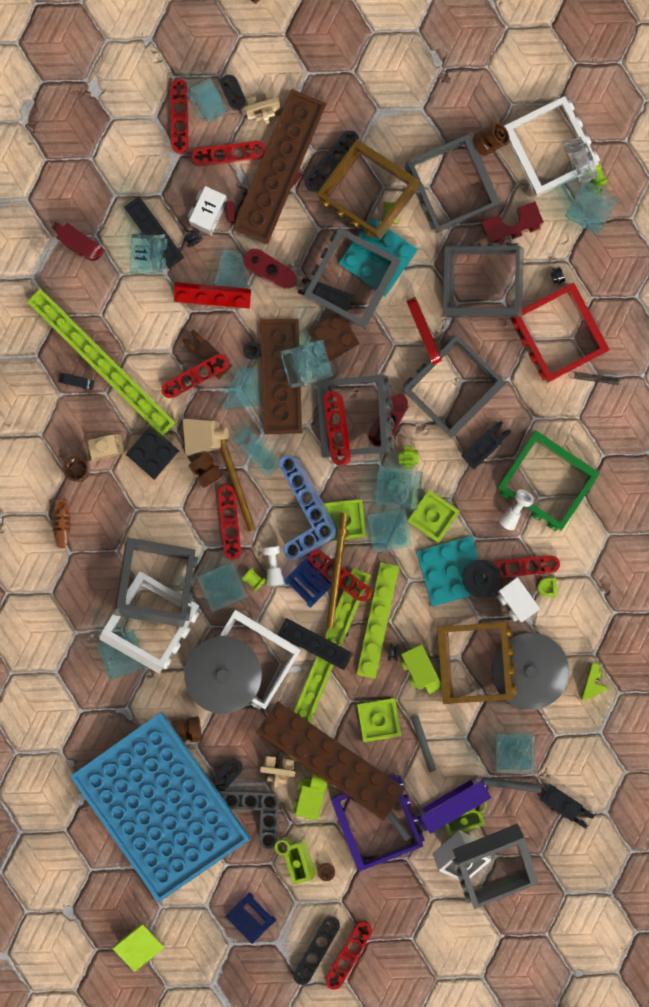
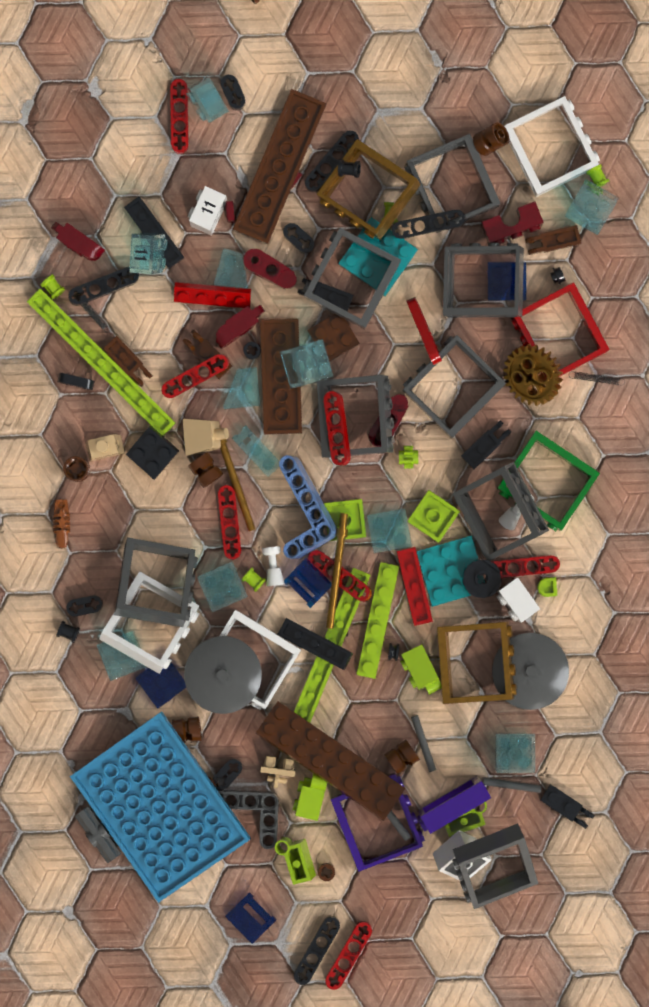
lime piece [112,924,164,972] -> none
black bush [183,231,203,248] -> none
red beam [192,141,266,167] -> none
tan hips [245,91,281,124] -> none
lime plate [357,698,401,742] -> none
clear light blue brick [374,466,423,510] -> none
clear brick [563,137,597,184] -> none
lime slope [581,662,609,701] -> none
none -> lime bush [40,274,66,300]
none -> black bush [56,621,80,643]
none -> black beam [66,595,103,617]
none -> black beam [68,267,139,306]
none -> dark grey piece [74,294,110,333]
none -> dark grey piece [75,806,122,863]
none -> reddish brown hinge [103,336,153,387]
none -> clear blue plate [135,662,186,709]
none -> dark red piece [216,305,265,349]
none -> black beam [283,223,315,254]
none -> black bush [338,159,361,178]
none -> reddish brown wheel [384,739,420,775]
none -> black beam [392,210,466,239]
none -> red plate [396,547,433,626]
none -> dark grey window [452,462,549,561]
none -> clear blue plate [487,262,526,301]
none -> pearl gold gear [503,344,563,406]
none -> reddish brown hinge [525,225,582,255]

